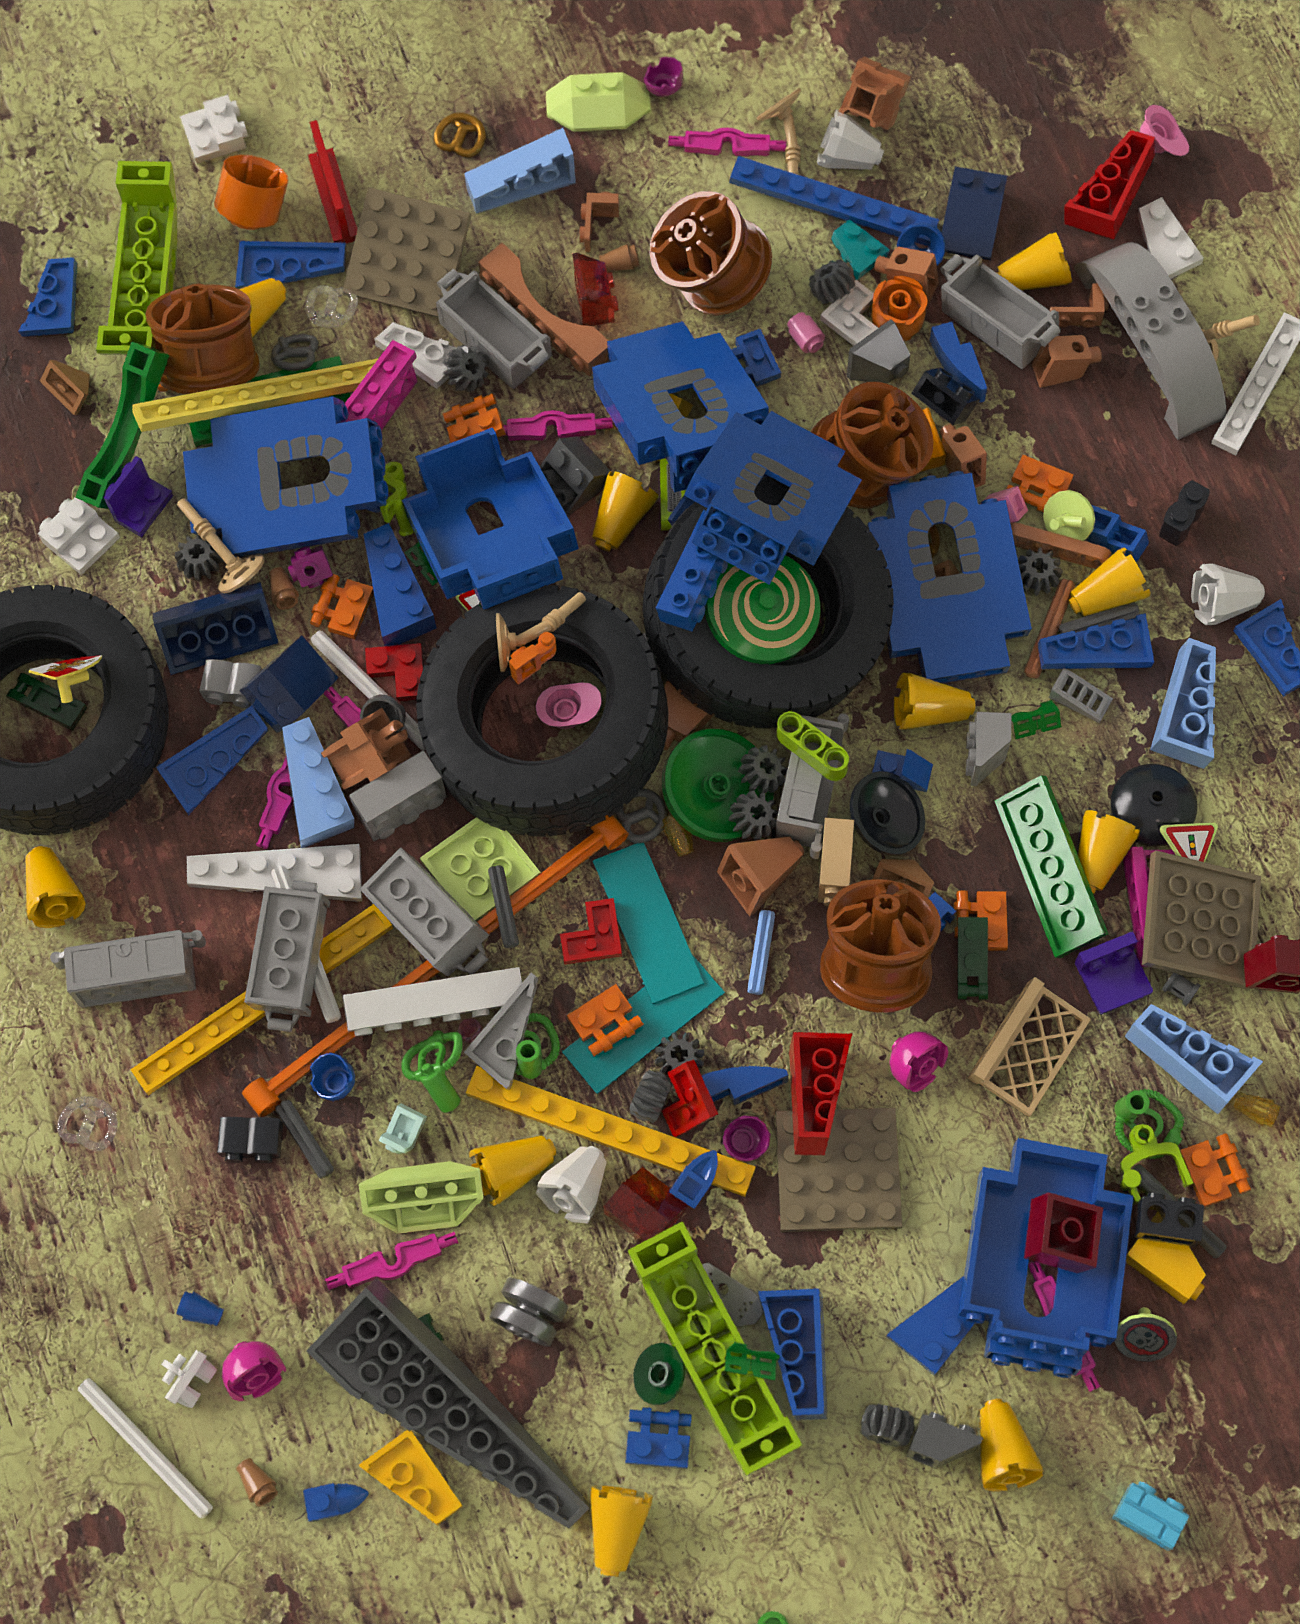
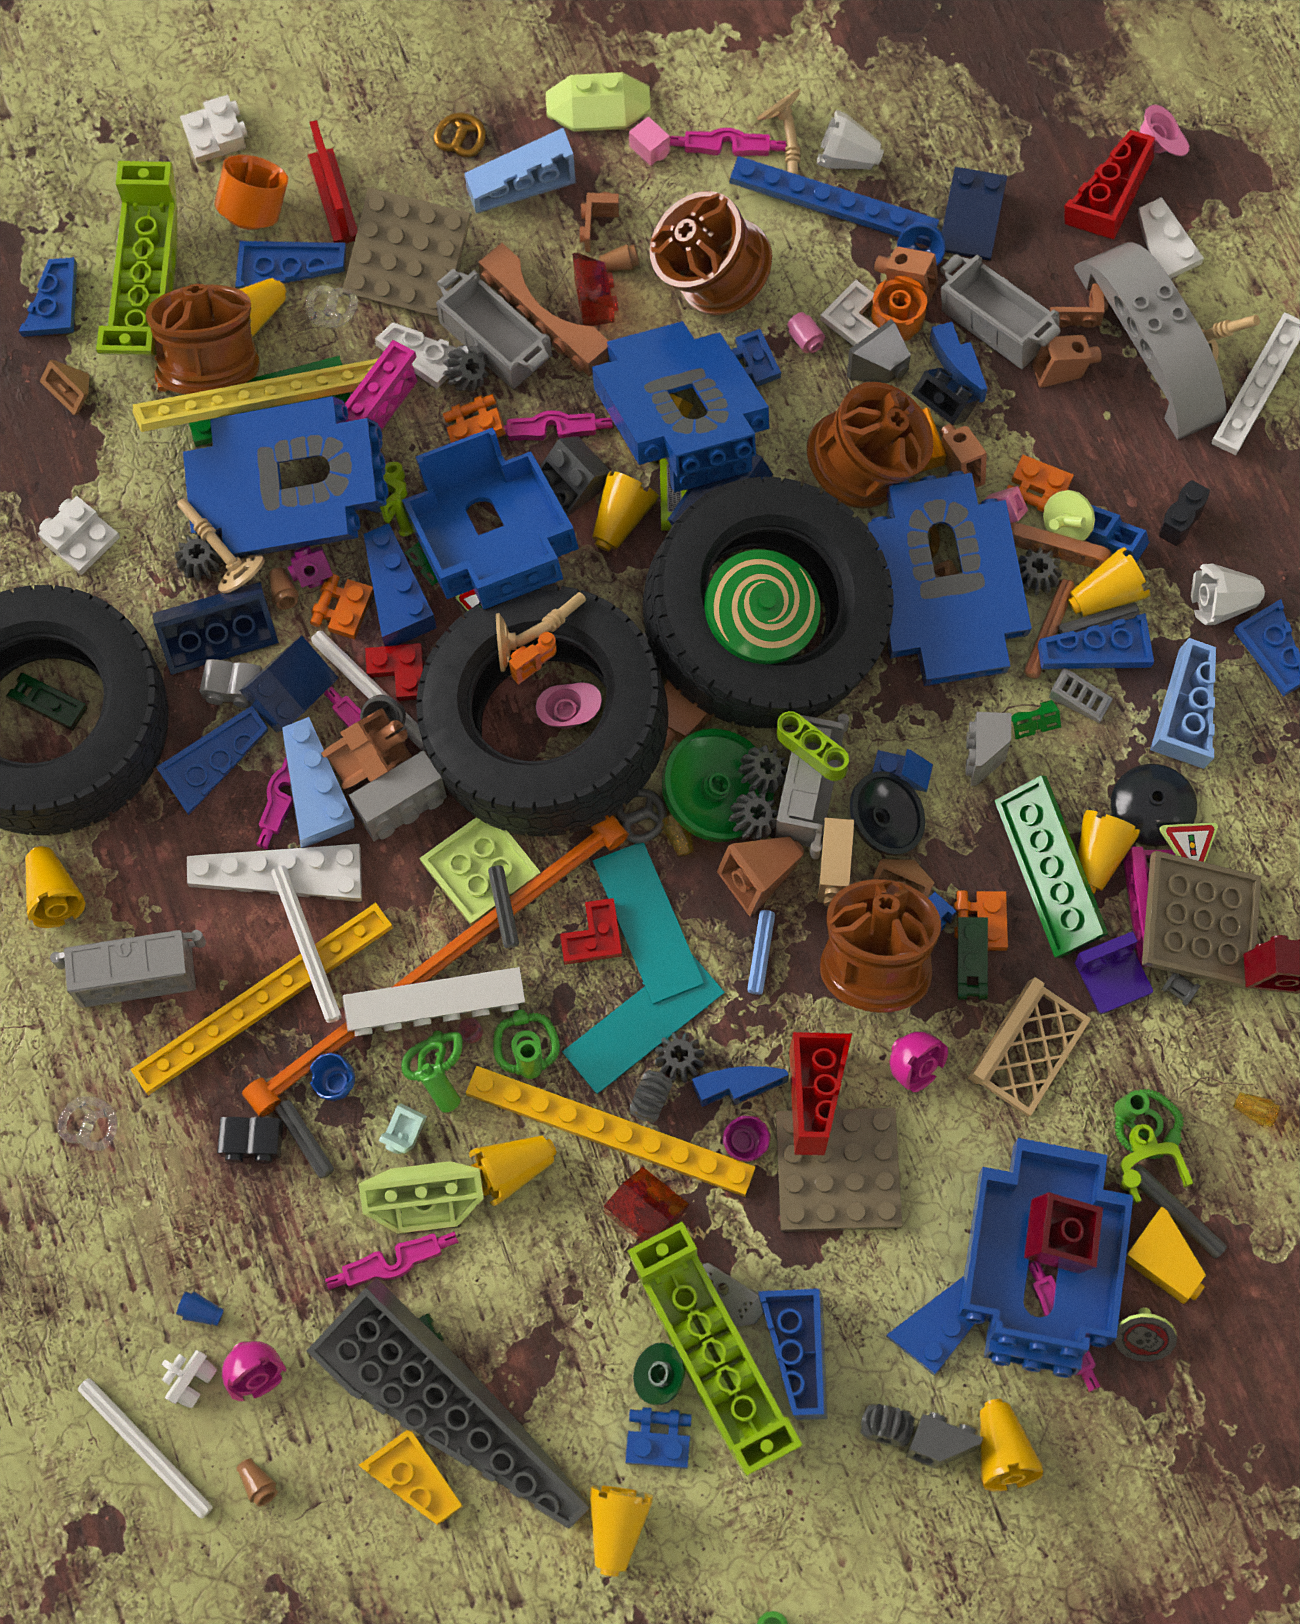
shield [29,655,102,703] -> none
green arch [75,342,170,509] -> none
dark purple bracket [104,456,174,538] -> none
light grey container [244,880,330,1032] -> none
dark grey piece [271,334,319,371] -> none
blue plate [303,1483,369,1522] -> none
light grey container [360,847,489,976] -> none
light grey wing [464,972,539,1090] -> none
flat silver wheel [489,1277,568,1347] -> none
white cone [536,1146,607,1223] -> none
orange plate [567,984,643,1056] -> none
magenta hair [644,57,684,97] -> none
blue brick [656,510,728,631] -> none
red plate [662,1059,719,1137] -> none
blue plate [669,1150,718,1209] -> none
blue panel [684,411,862,585] -> none
green piece [725,1342,780,1381] -> none
dark grey gear [809,259,855,304] -> none
teal wing [831,219,890,281] -> none
nougat piece [839,57,911,130] -> none
yellow cone [894,673,976,730] -> none
yellow cone [997,232,1072,290] -> none
medium azure brick [1112,1481,1189,1551] -> none
light blue wedge [1125,1004,1263,1114] -> none
black brick [1135,1193,1205,1247] -> none
orange plate [1180,1133,1251,1208] -> none
none -> bright pink brick [629,117,670,166]

